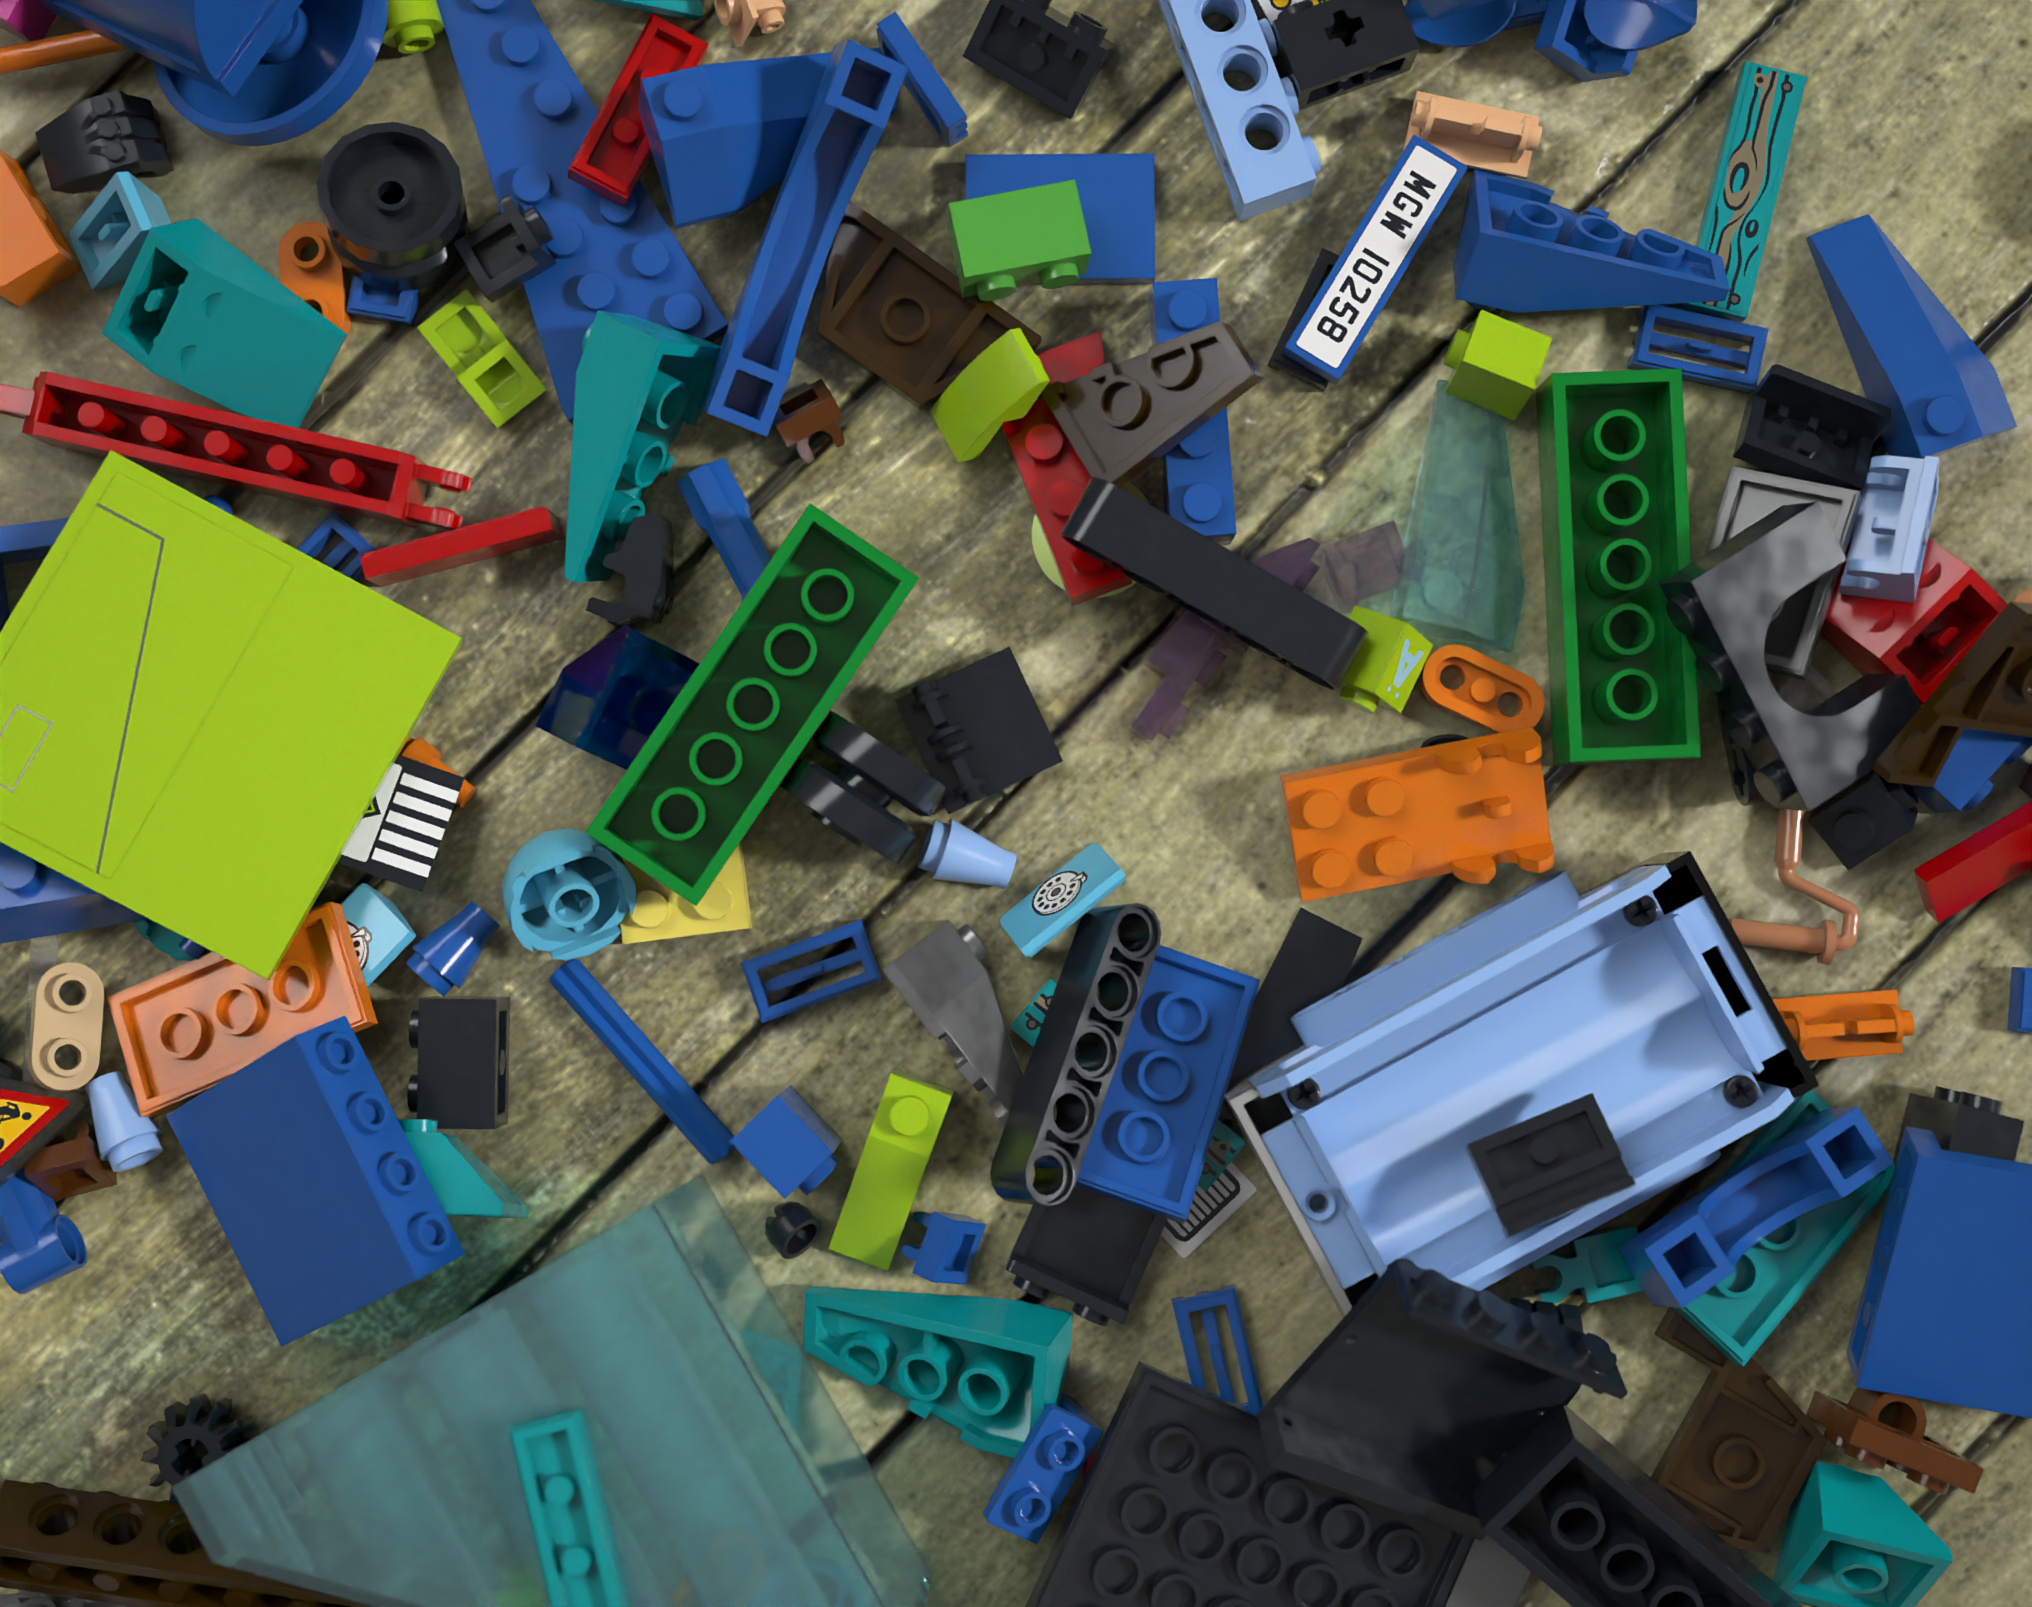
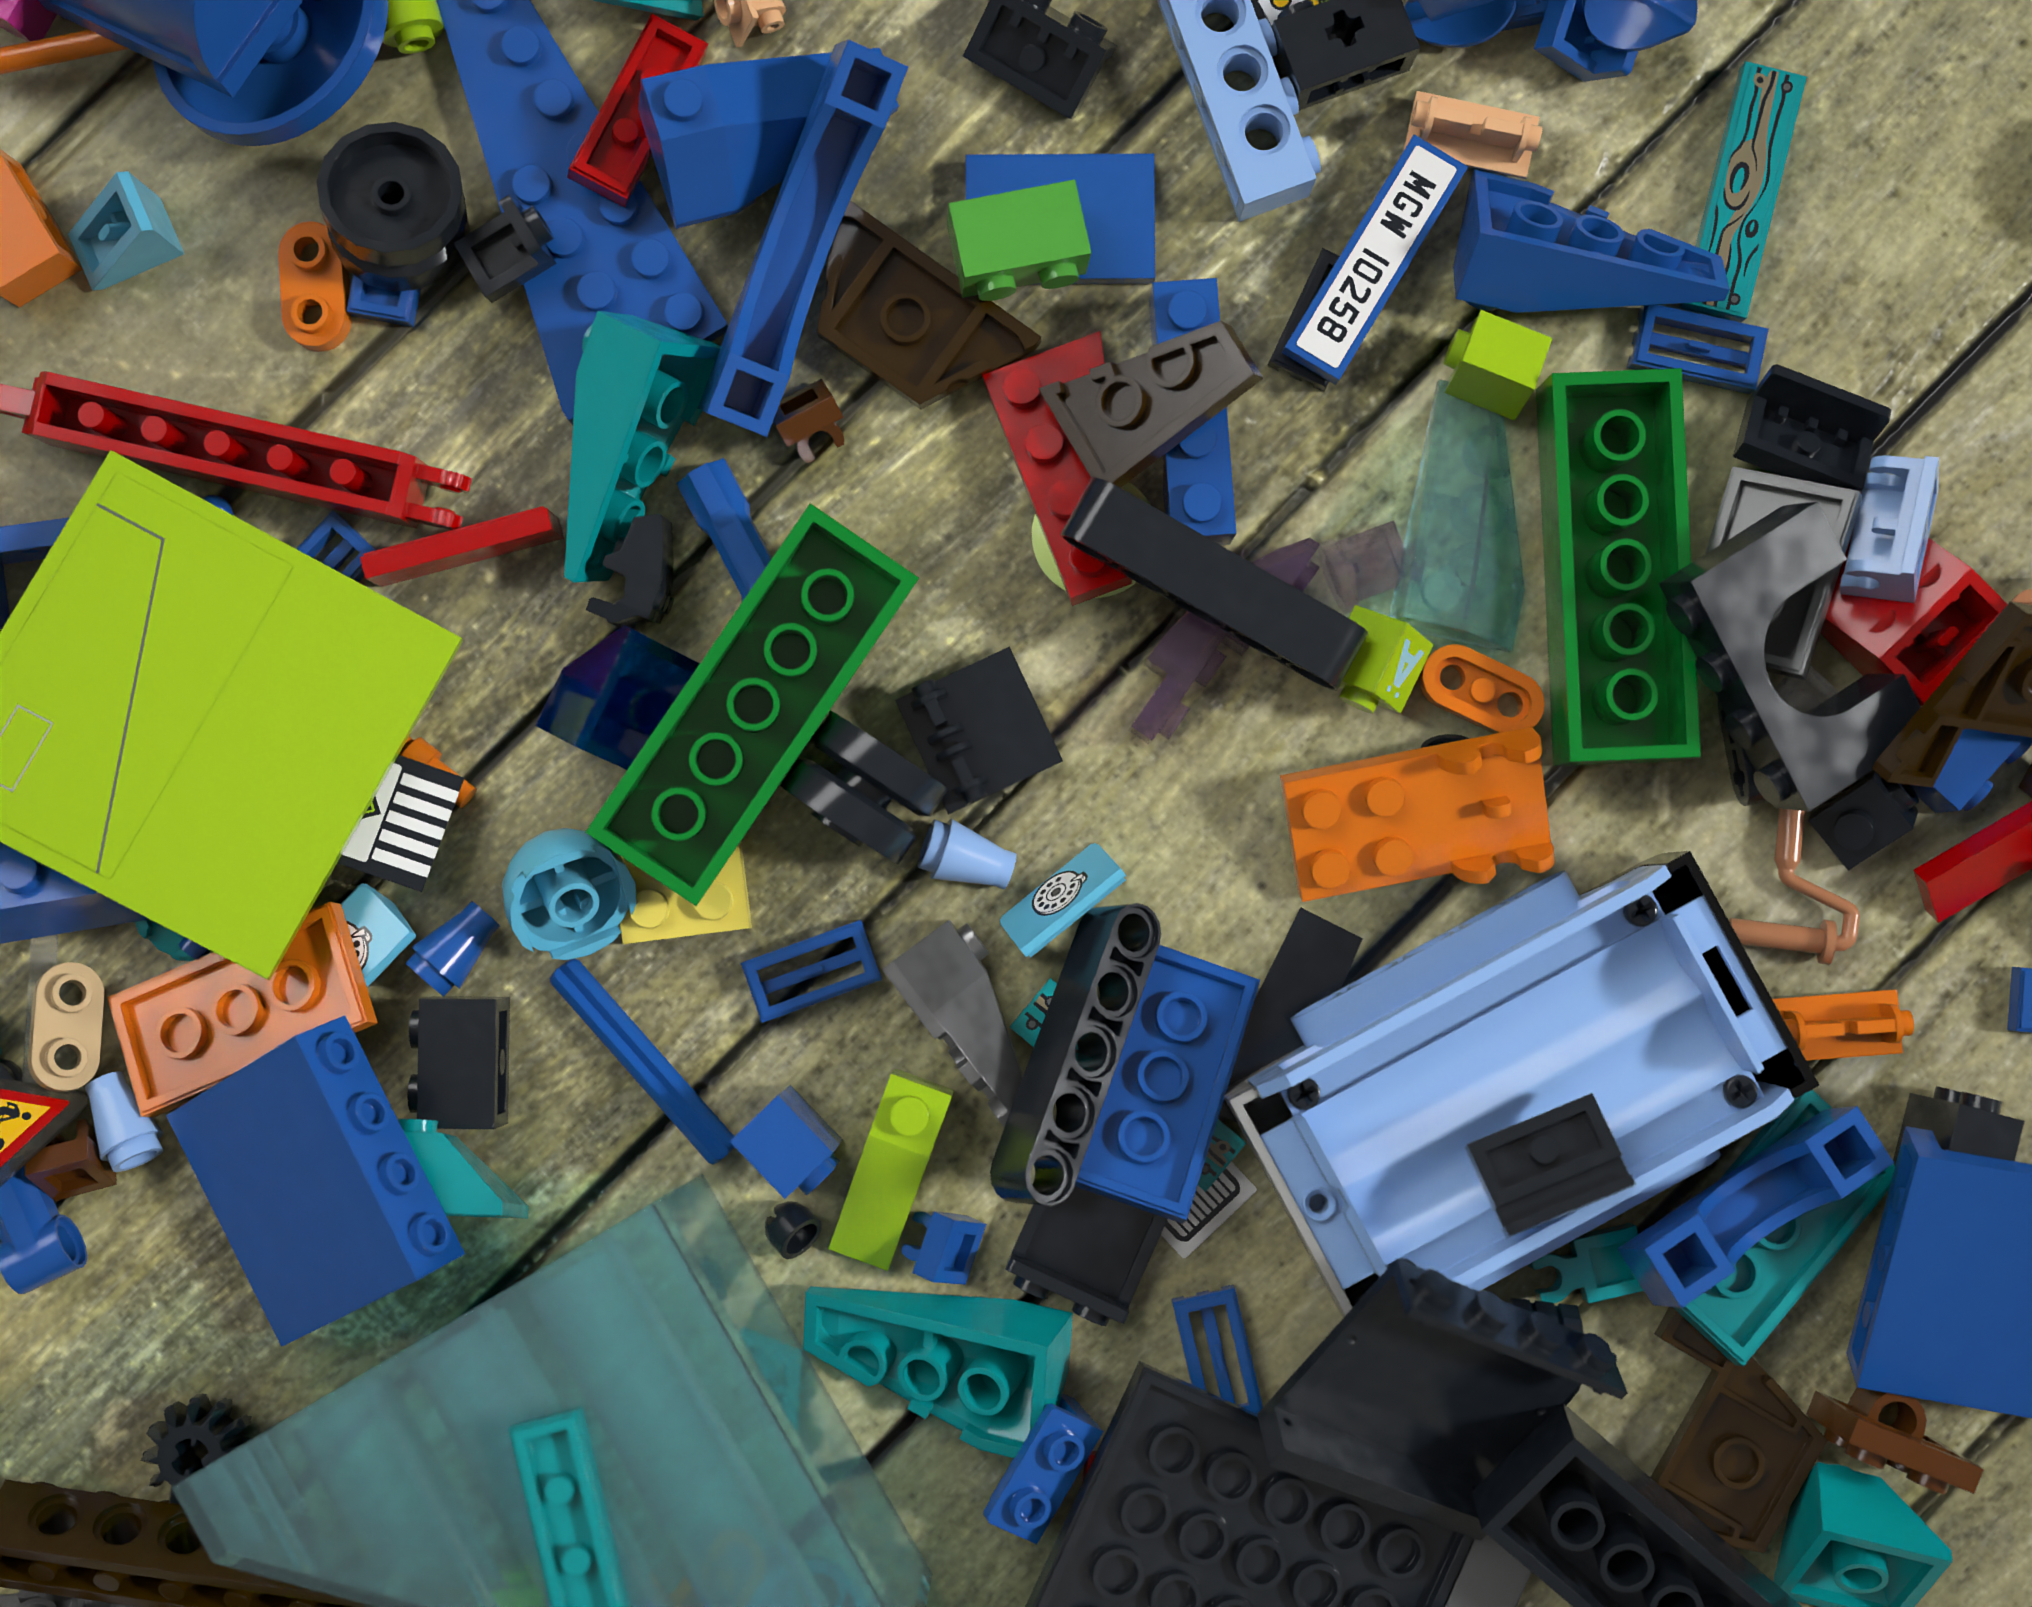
black hand [35,90,174,194] -> none
teal slope [102,218,347,428] -> none
lime slope [417,288,547,429] -> none
blue tile [876,11,968,147] -> none
lime slope [930,328,1050,463] -> none
blue wedge [1806,214,2017,459] -> none

